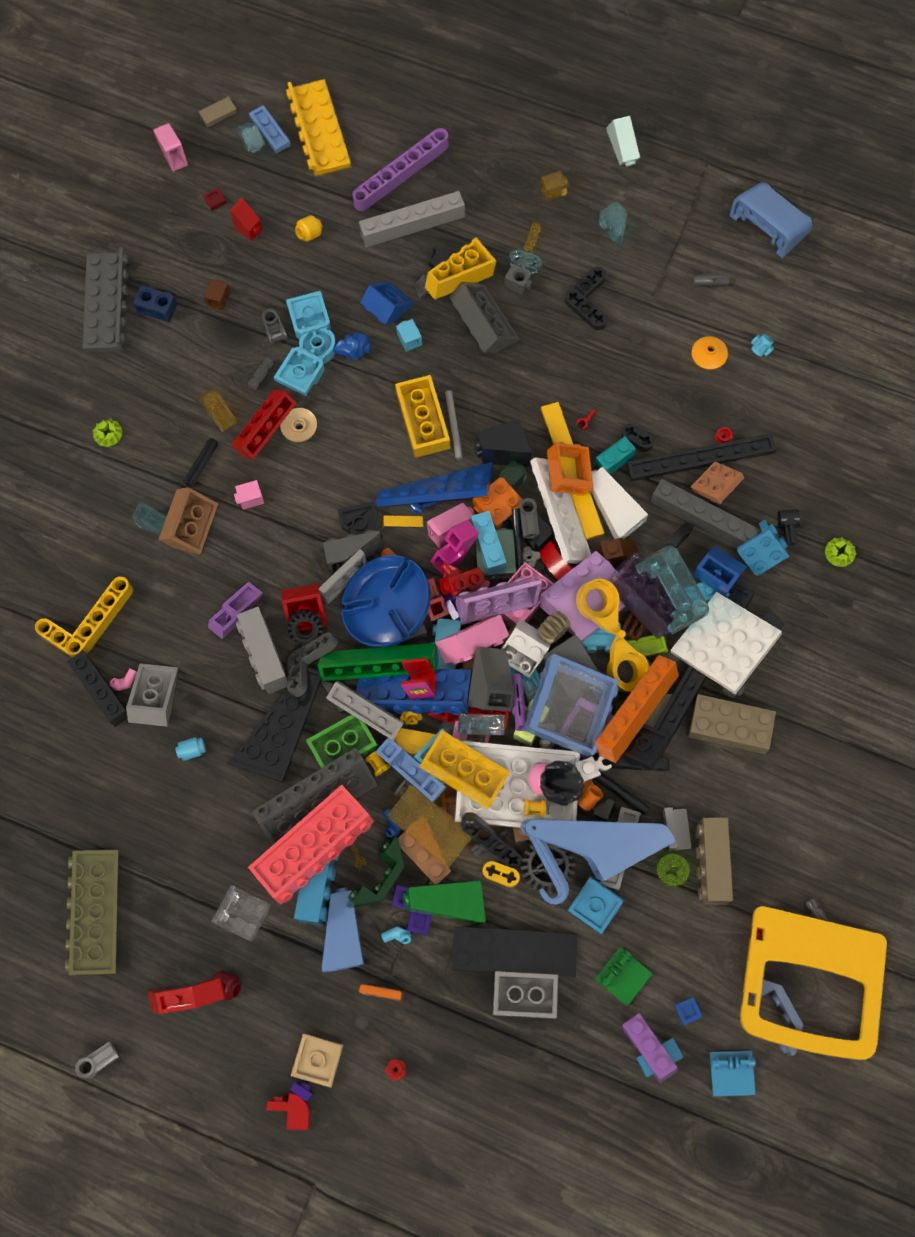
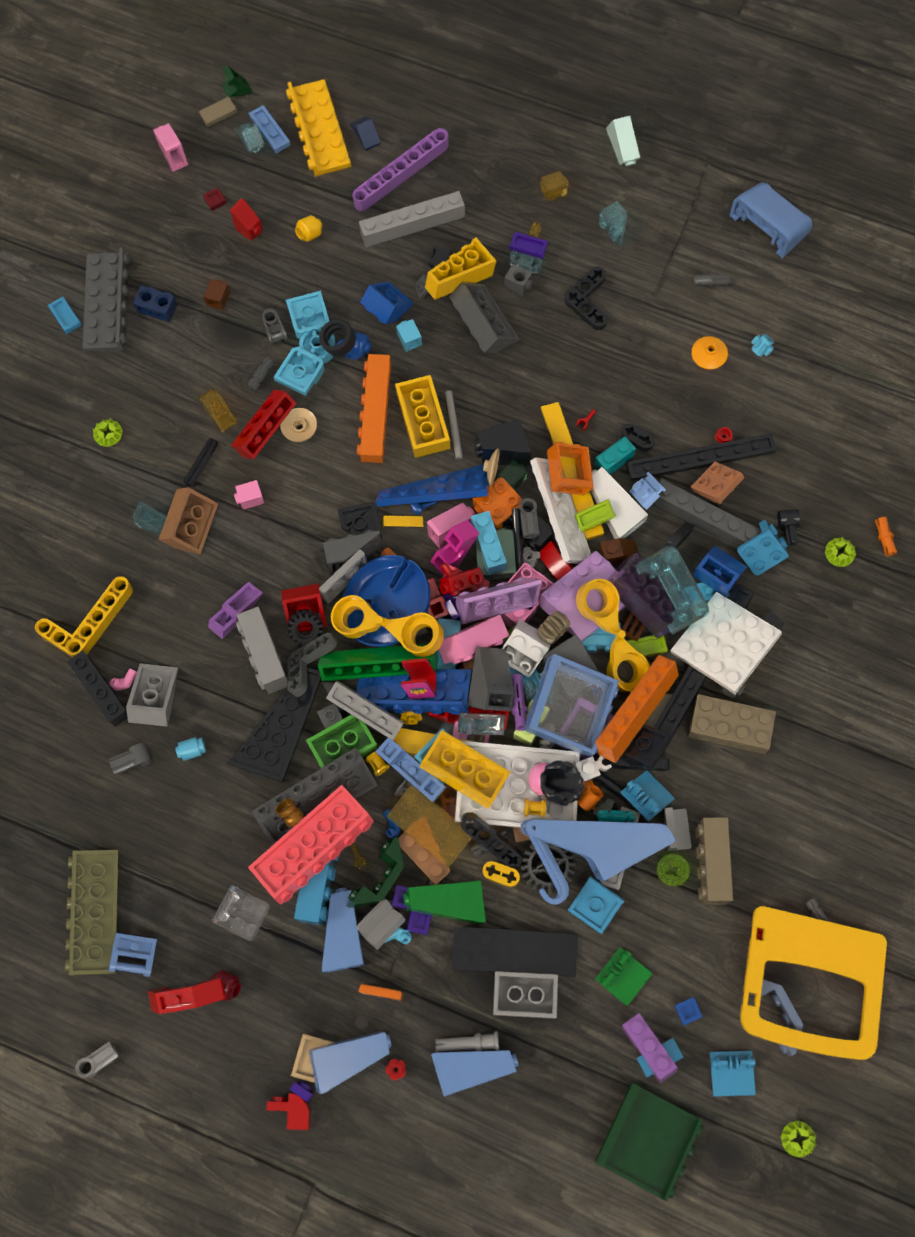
none -> dark azure tile [48,297,82,334]
none -> medium blue plate [108,933,157,977]
none -> dark grey piece [109,743,152,775]
none -> dark green slope [222,65,253,97]
none -> pearl gold wheel [275,798,304,827]
none -> medium blue slope [308,1031,391,1094]
none -> dark grey brick [317,704,343,729]
none -> black tyre [319,319,356,356]
none -> yellow piece [331,595,444,657]
none -> dark blue slope [350,116,381,151]
none -> light grey panel [356,898,406,950]
none -> orange brick [357,354,391,463]
none -> medium blue slope [431,1051,519,1096]
none -> light grey pin [435,1031,499,1053]
none -> tan dish [483,449,500,486]
none -> dark purple tile [509,232,549,259]
none -> lime tile [574,499,616,533]
none -> dark green panel [594,1082,704,1202]
none -> teal axle [597,810,636,823]
none -> dark azure hinge [620,770,675,821]
none -> light blue plate [629,472,666,510]
none -> lime gear [781,1121,816,1157]
none -> orange pin [875,517,897,556]

